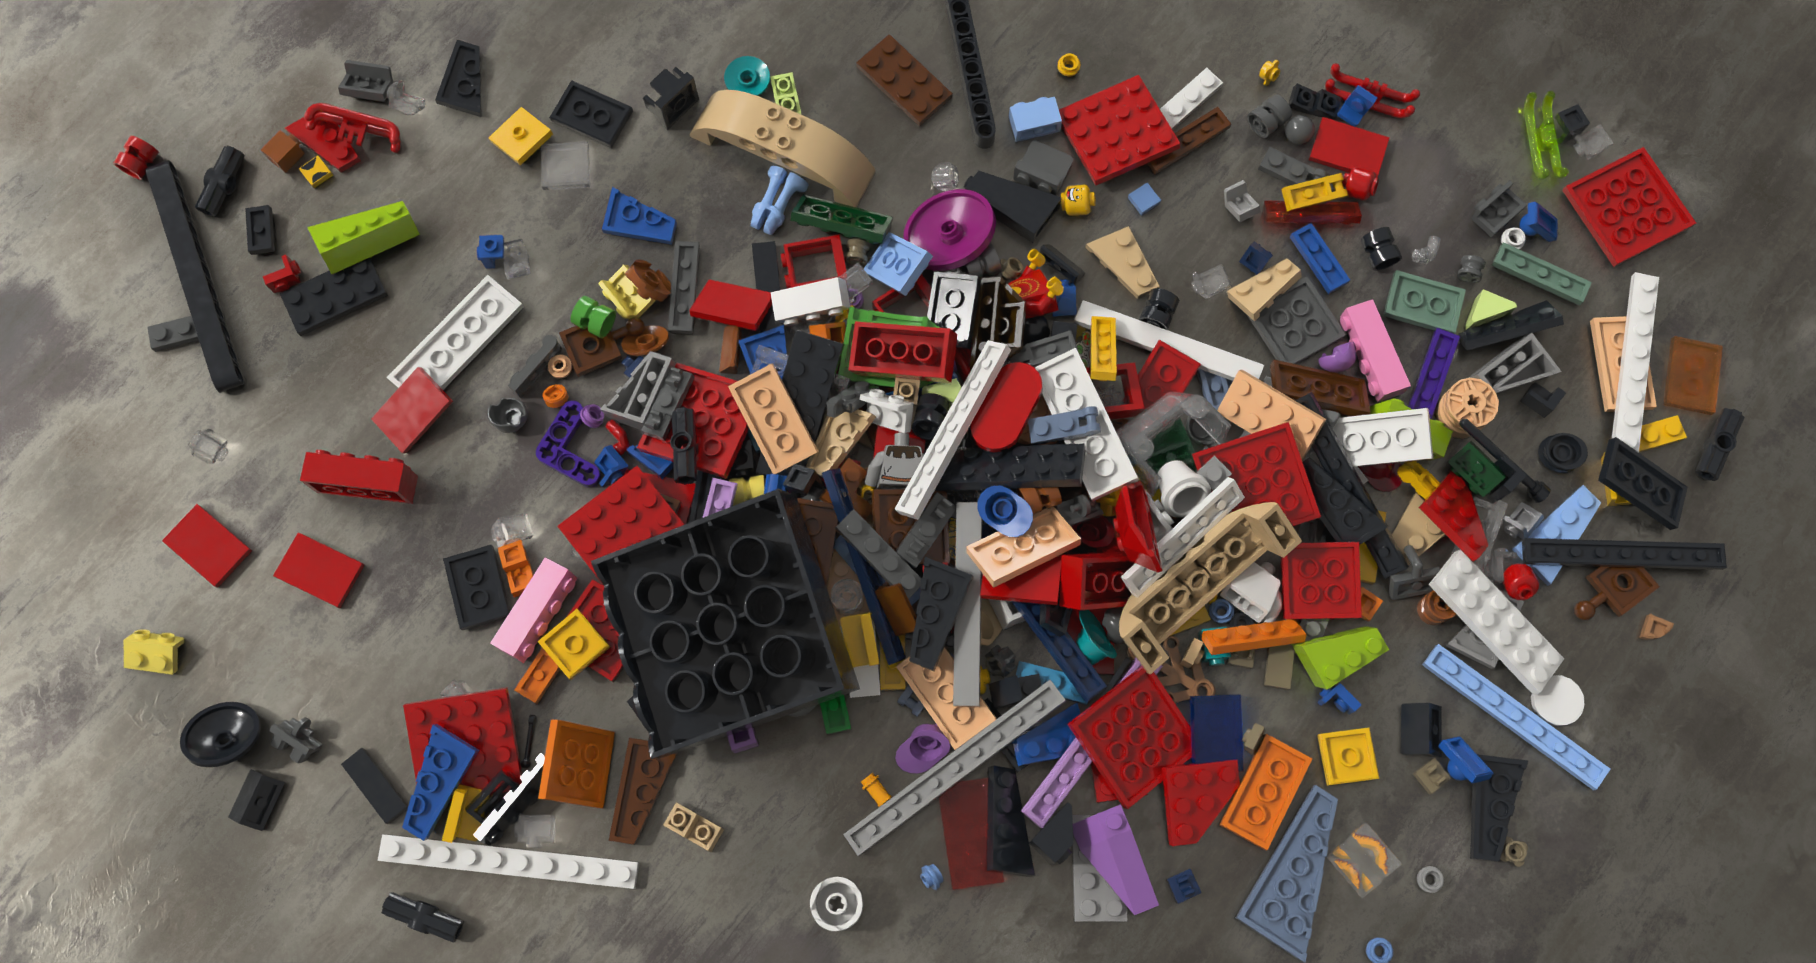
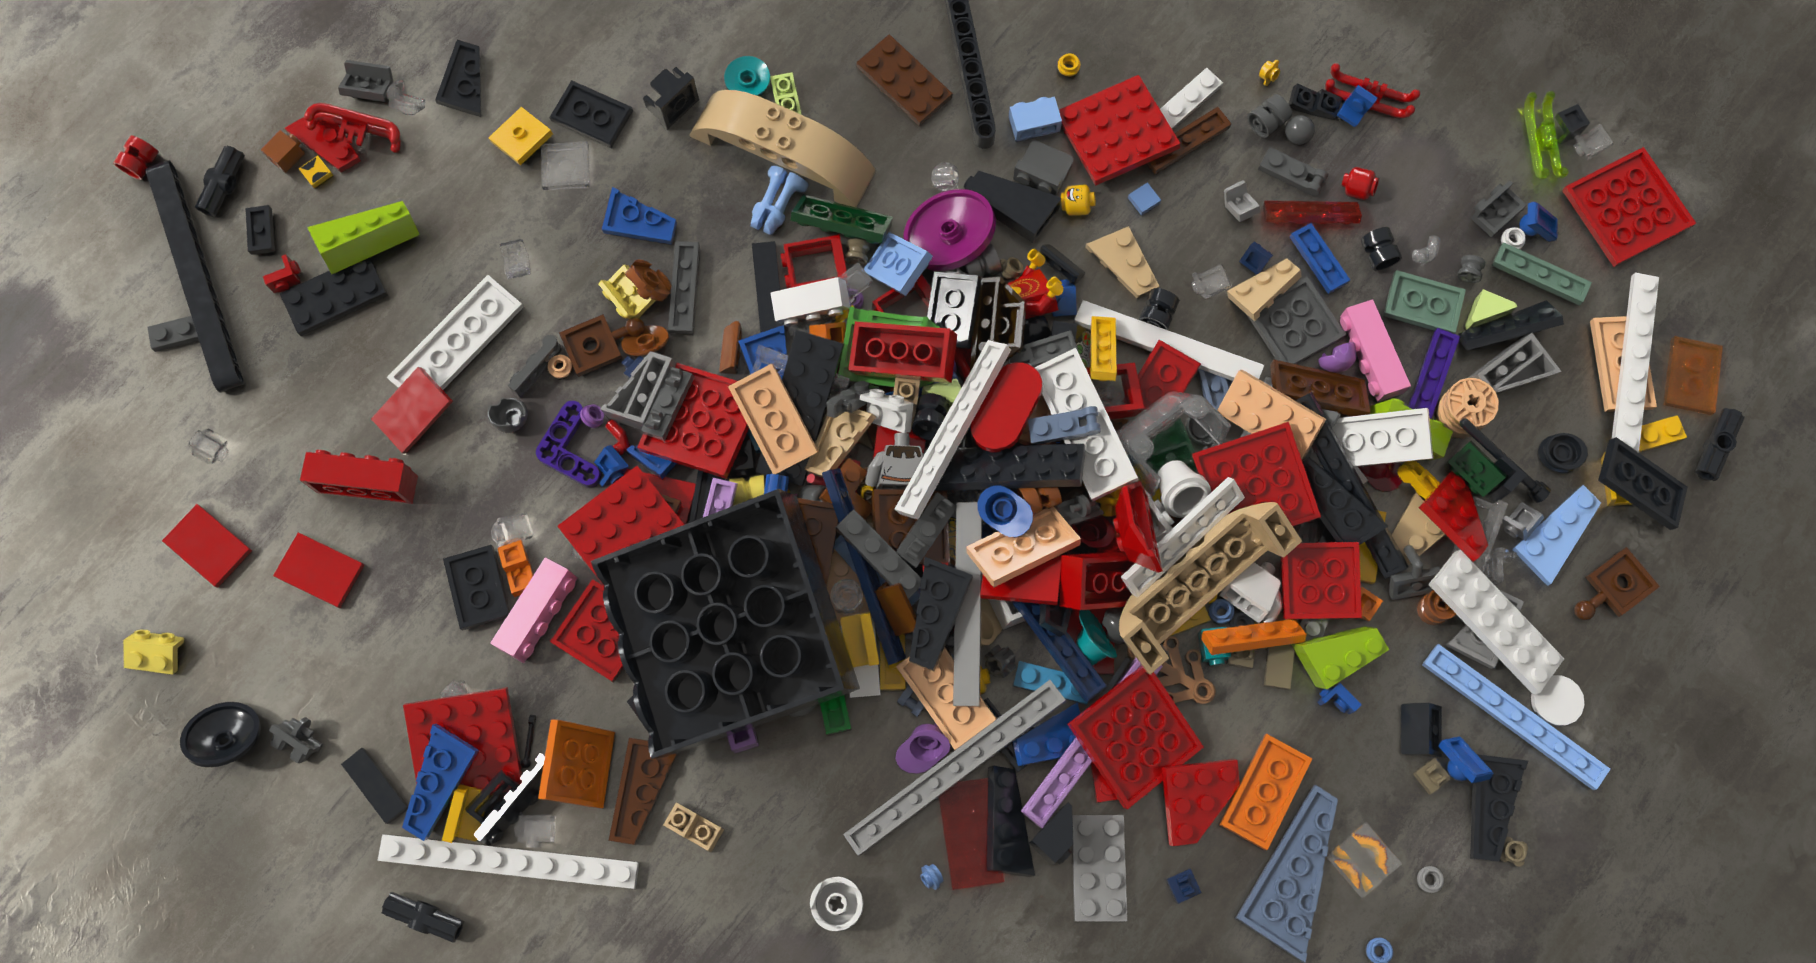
black panel [228,769,285,831] -> none
blue bracket [477,235,504,269] -> none
orange plate [514,648,560,704] -> none
yellow plate [538,609,610,680] -> none
orange tile [543,384,569,408] -> none
bright green wheel [570,296,616,338] -> none
black piece [670,407,699,485] -> none
red tile [689,279,772,330] -> none
black panel [783,464,824,498] -> none
light orange pin [861,773,892,807] -> none
black slope [988,674,1042,709] -> none
medium lavender wedge [1073,804,1159,915] -> none
tan plate [1180,638,1204,669] -> none
clear blue tile [1190,694,1244,772] -> none
light grey plate [1196,455,1232,491] -> none
dark tan plate [1242,723,1265,755] -> none
yellow plate [1281,173,1348,212] -> none
red tile [1309,117,1390,178] -> none
yellow plate [1317,728,1380,786] -> none
red head [1501,564,1539,600] -> none
black panel [1520,382,1566,418] -> none
black tile [1522,538,1727,570] -> none
medium nougat tile [1639,614,1674,640] -> none

